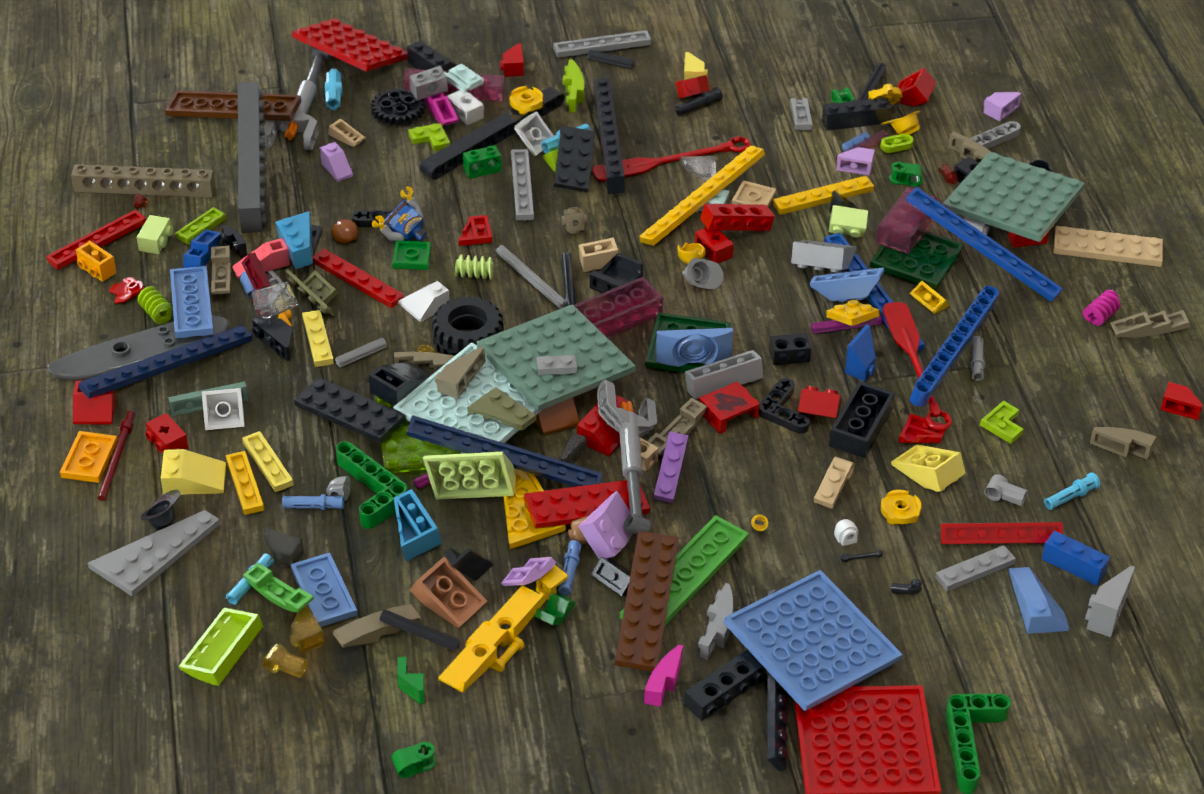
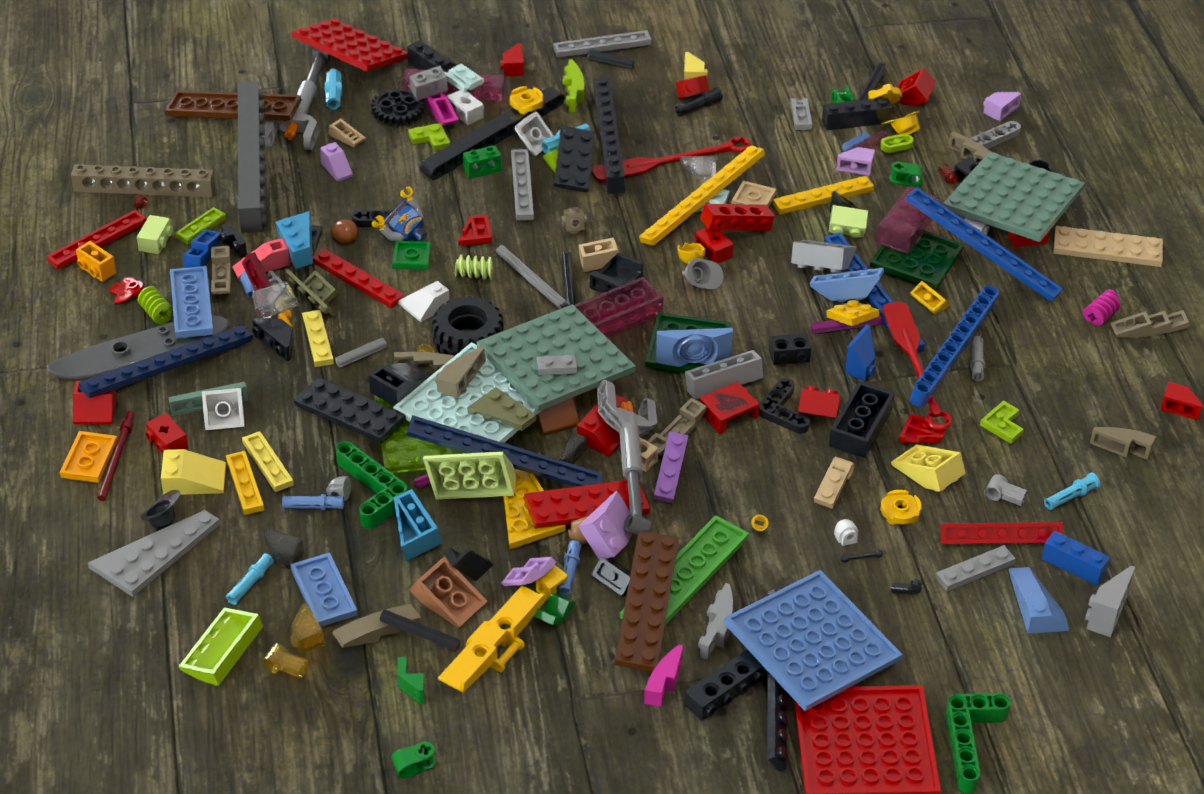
bright green slope [243,563,314,612] -> none

